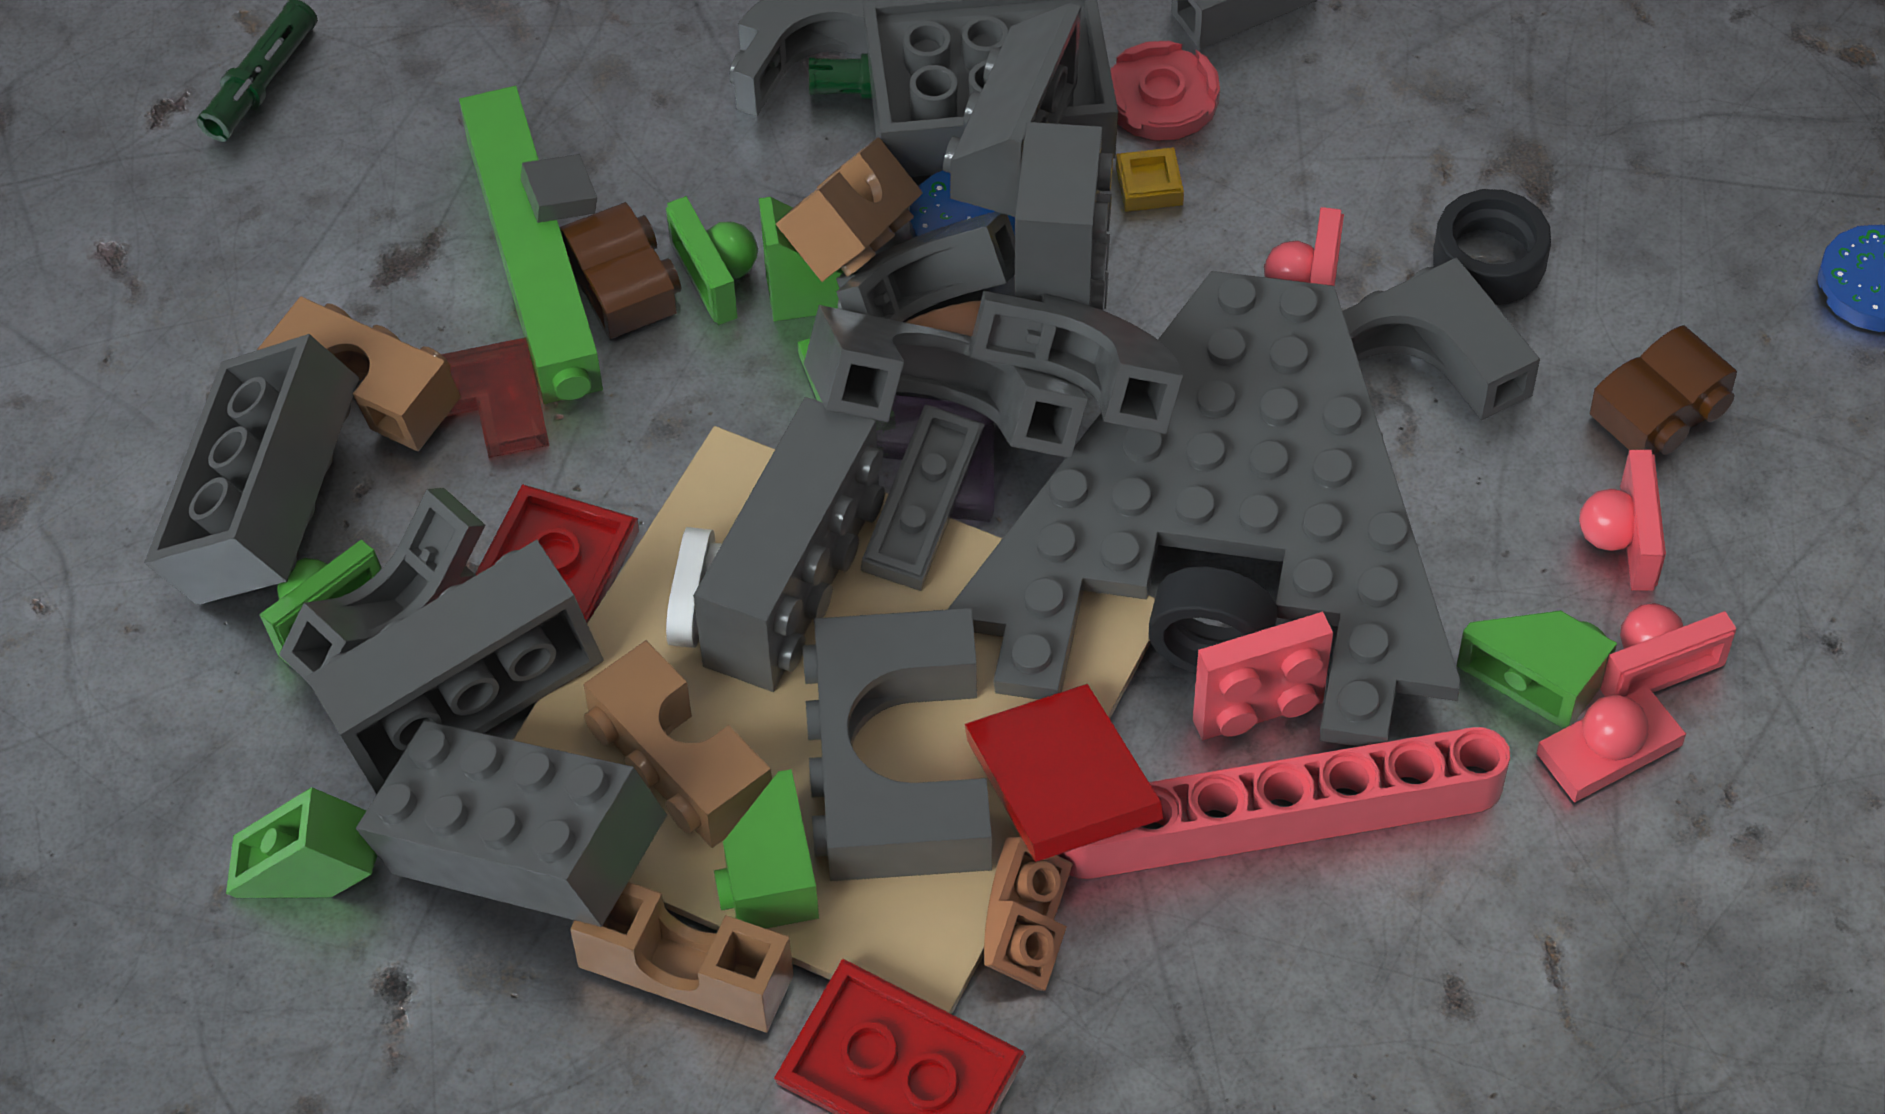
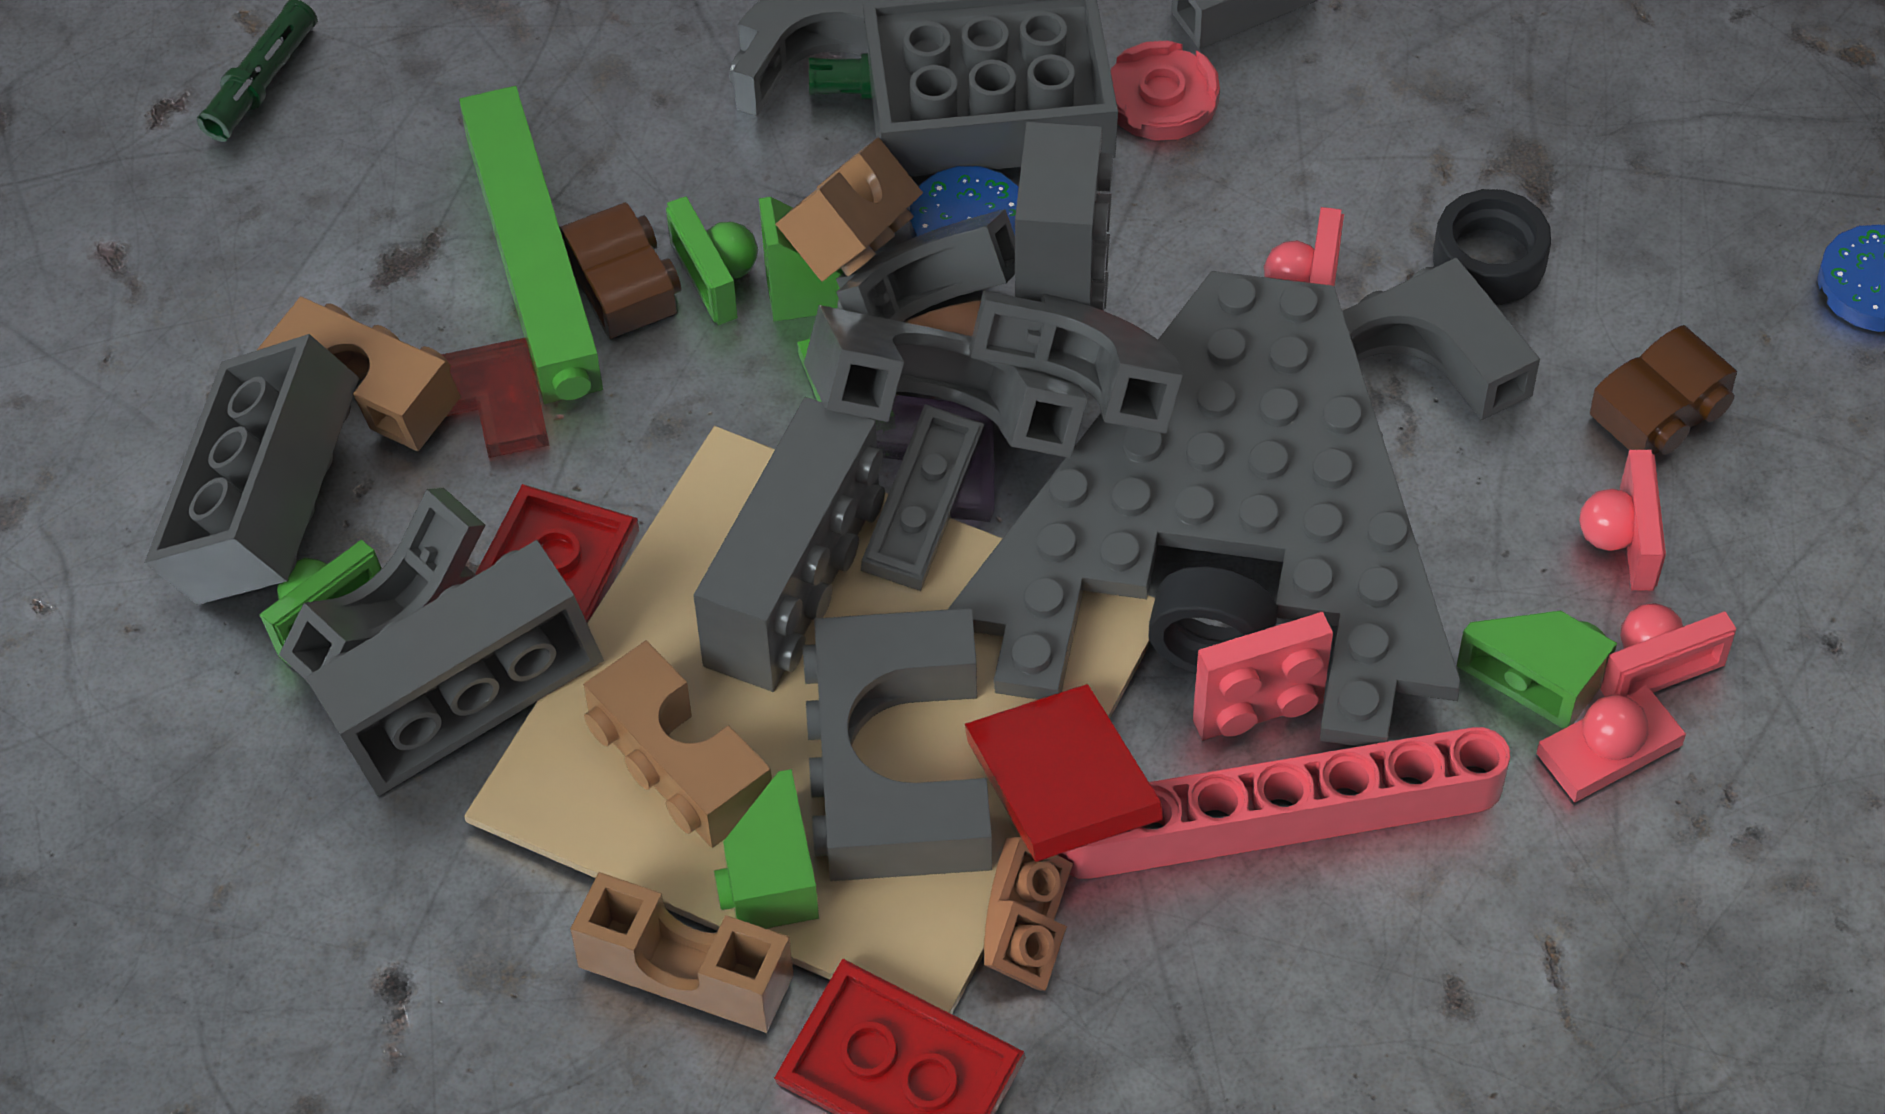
bright green slope [226,787,377,898] -> none
dark grey brick [356,721,667,927] -> none
dark grey tile [520,154,597,223] -> none
white plate [666,527,722,648] -> none
dark grey slope [943,3,1081,217] -> none
yellow tile [1116,147,1184,212] -> none

